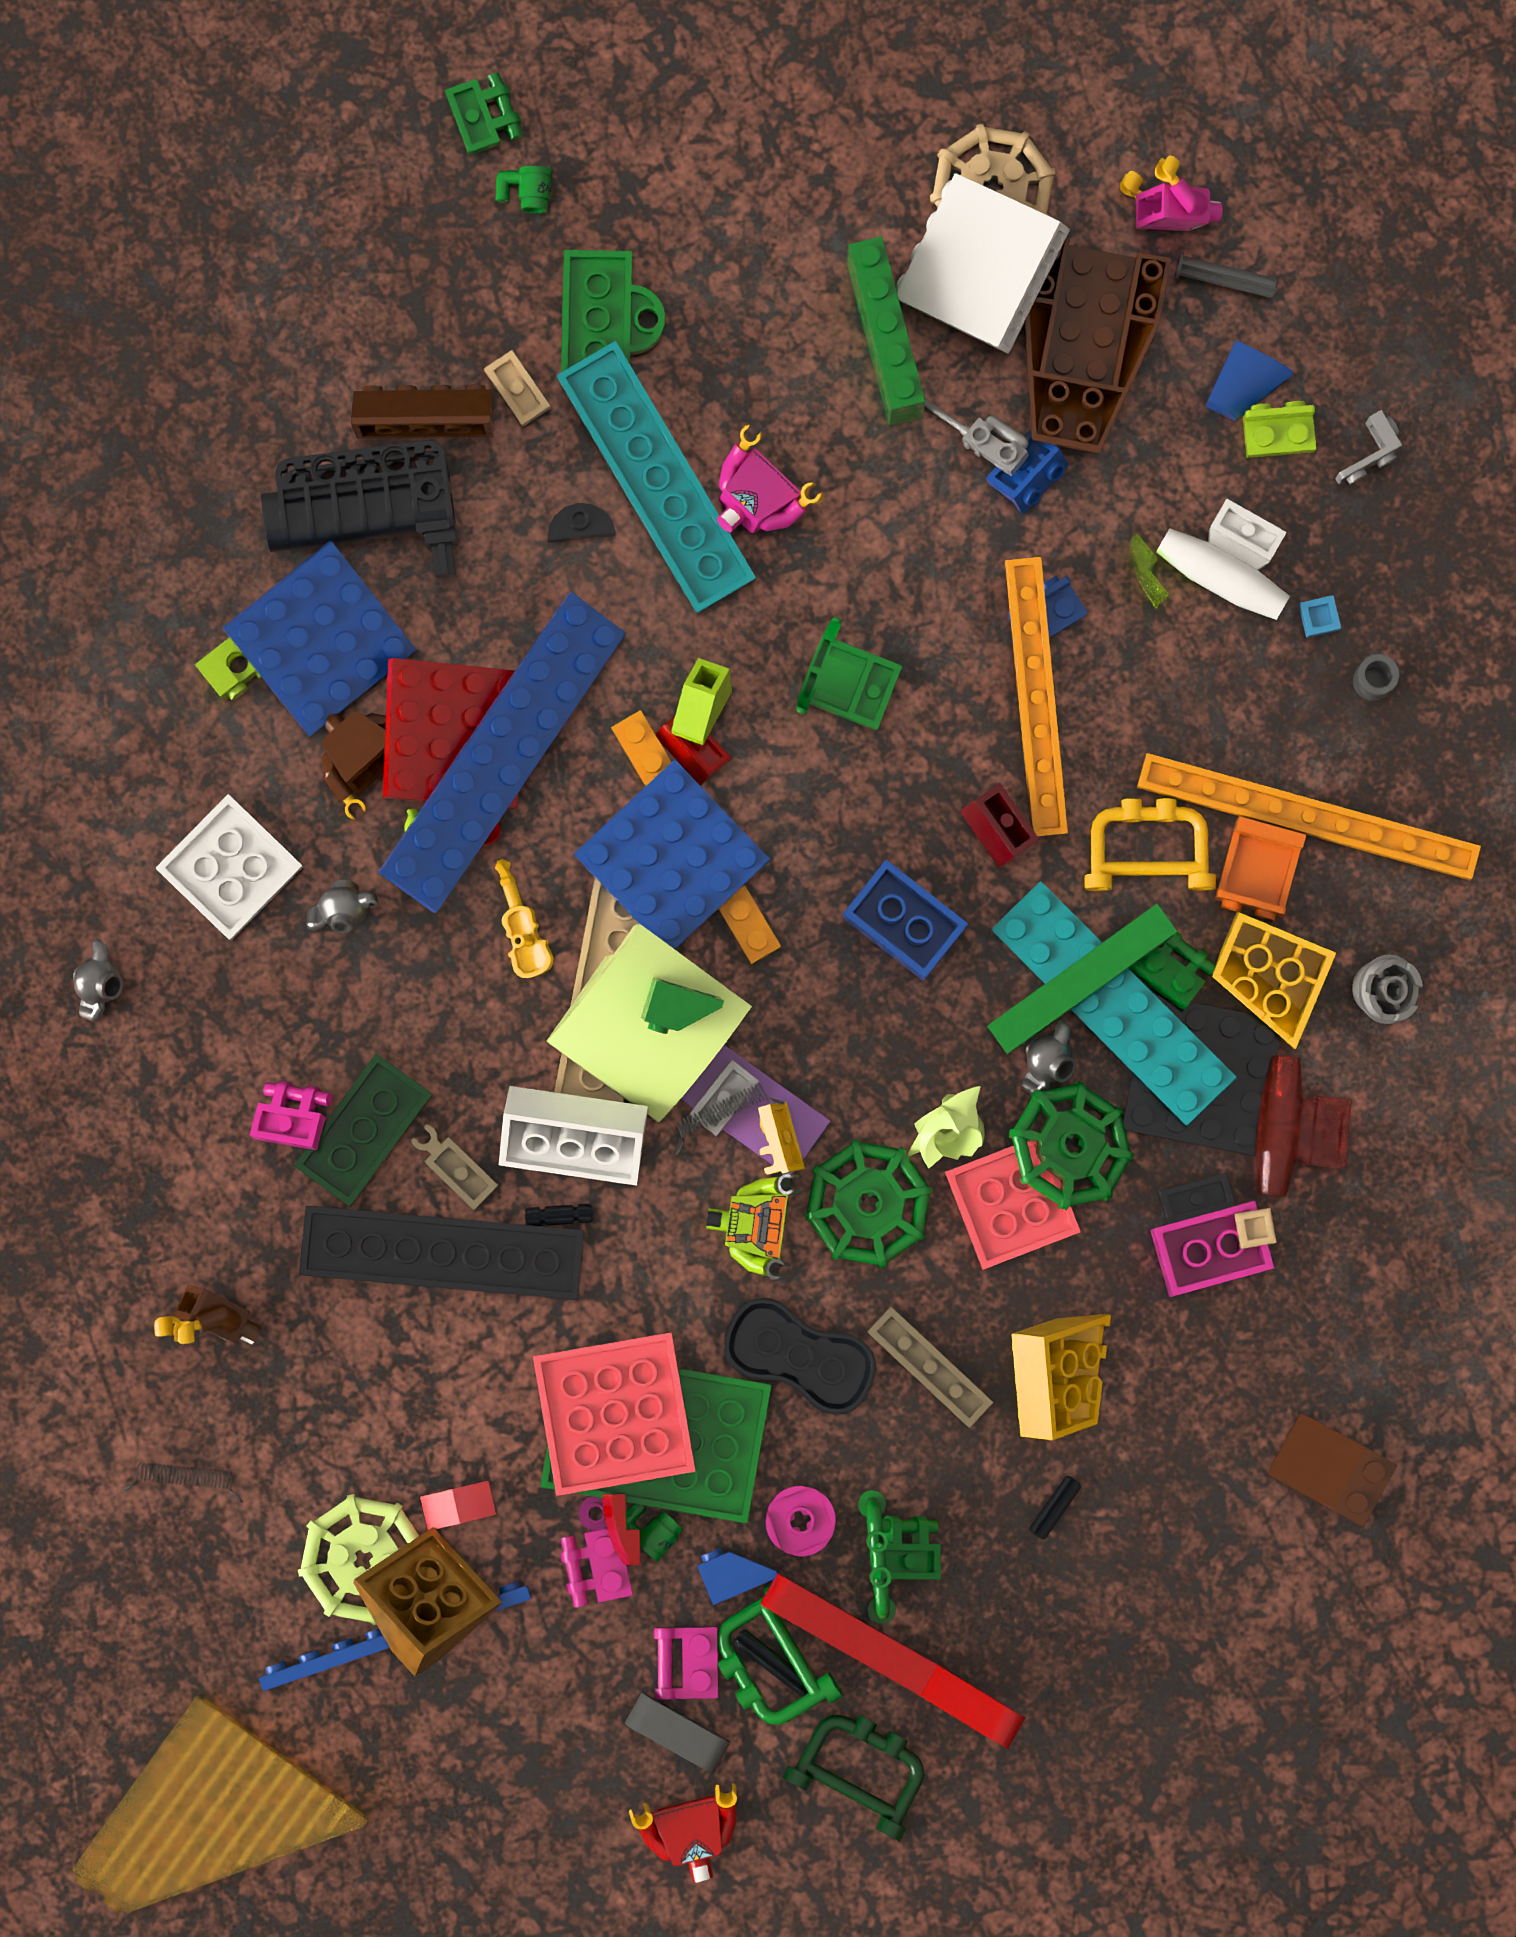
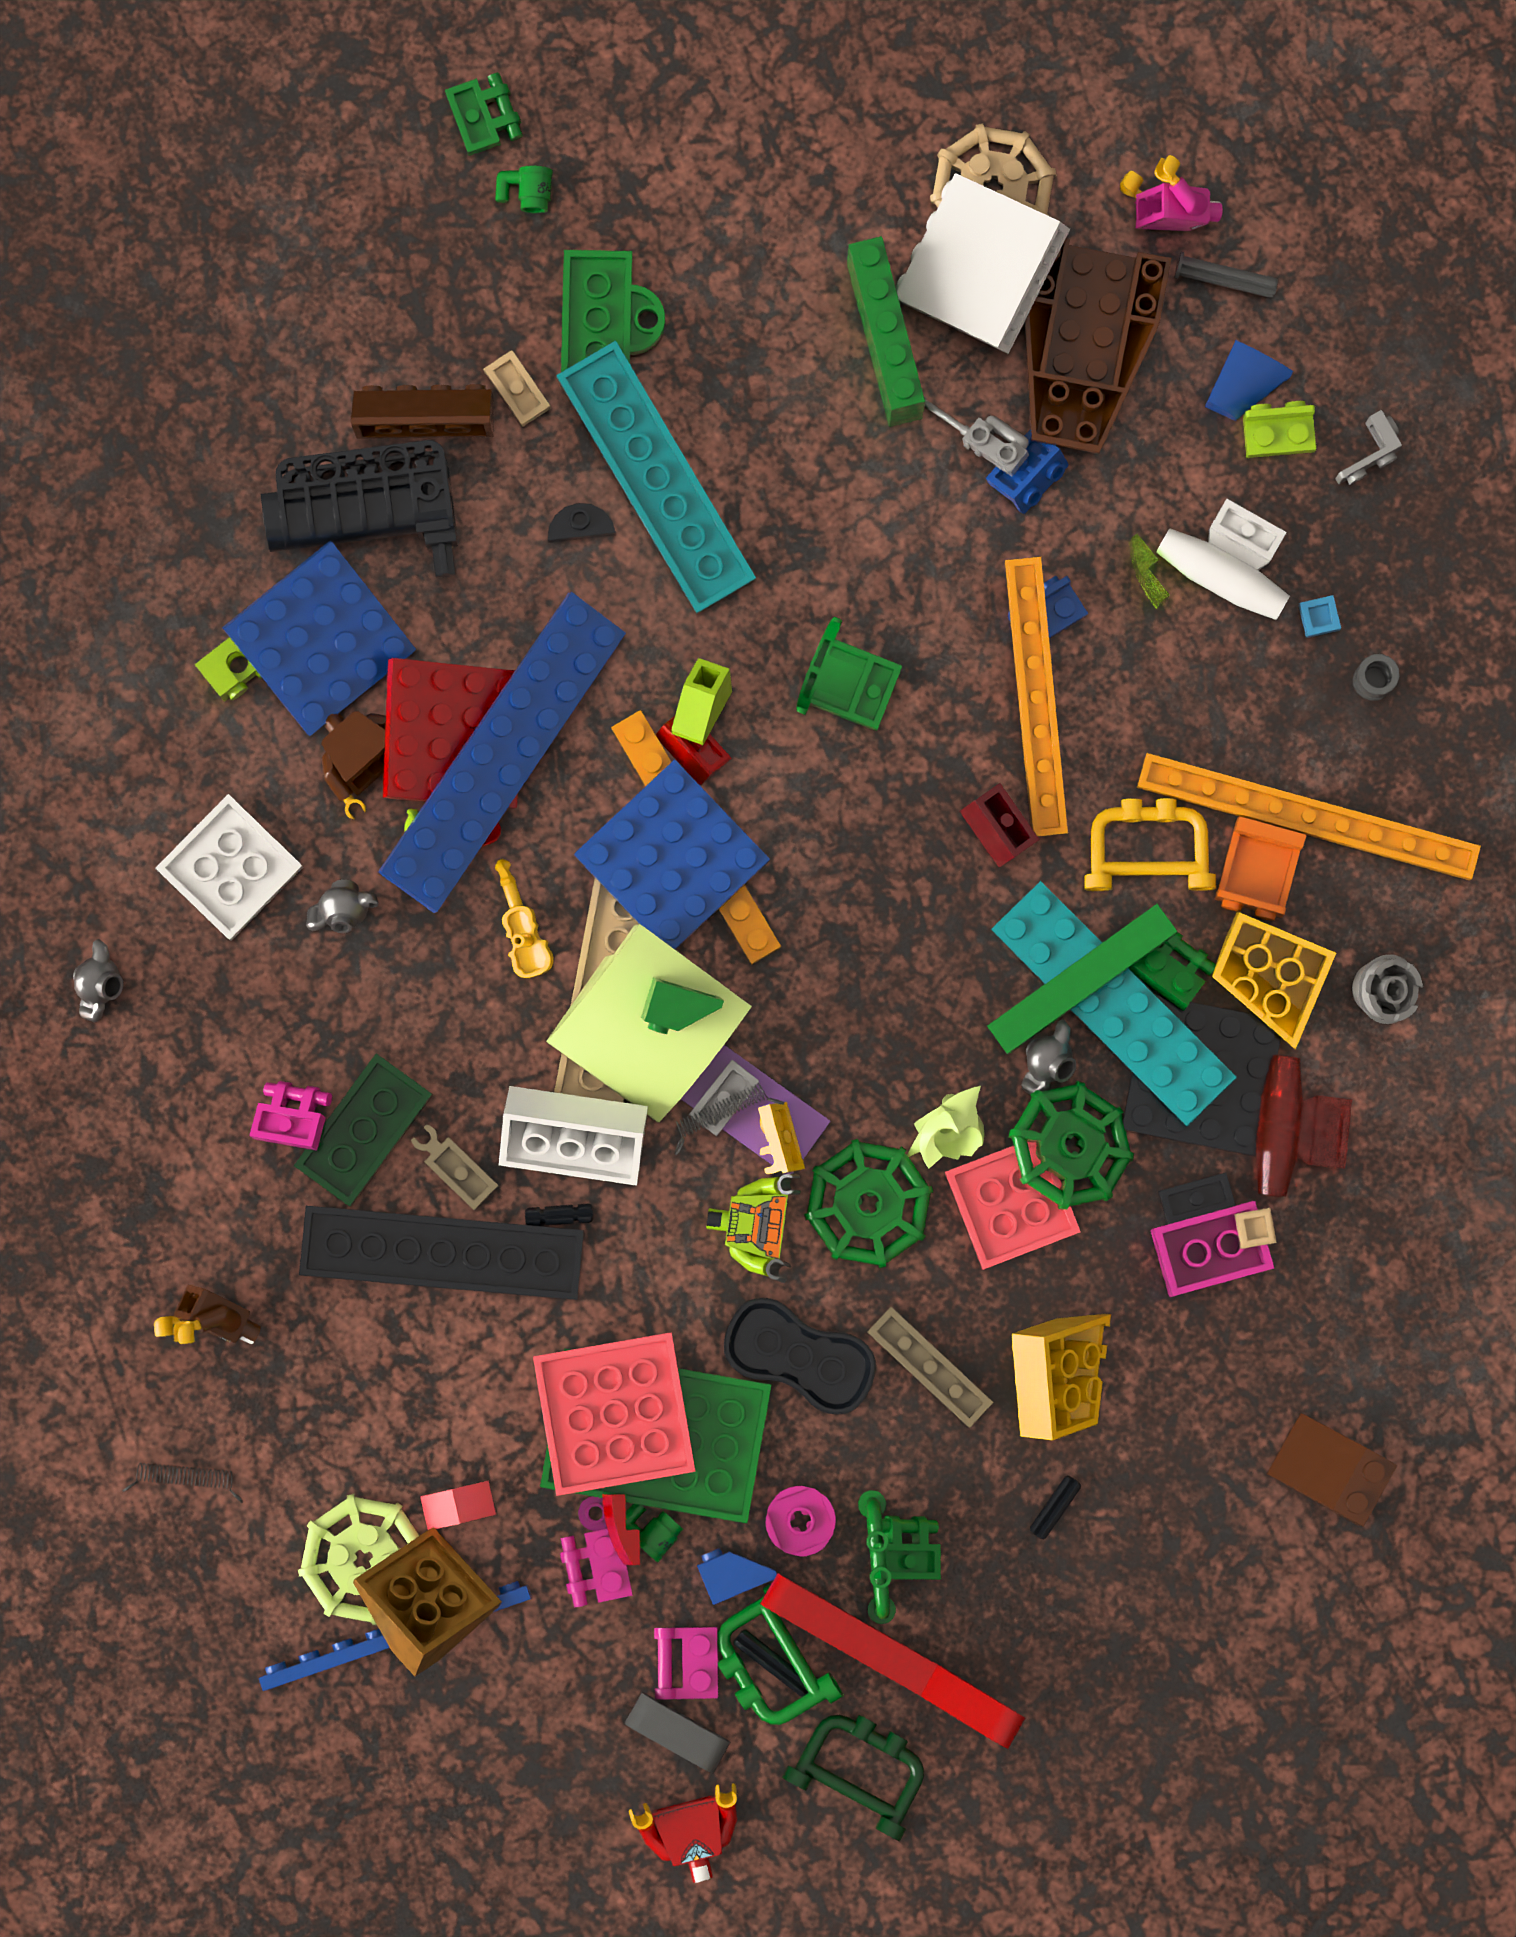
clear yellow slope [71,1694,370,1913] -> none
dark pink torso [717,424,824,533] -> none
blue brick [842,860,968,982] -> none

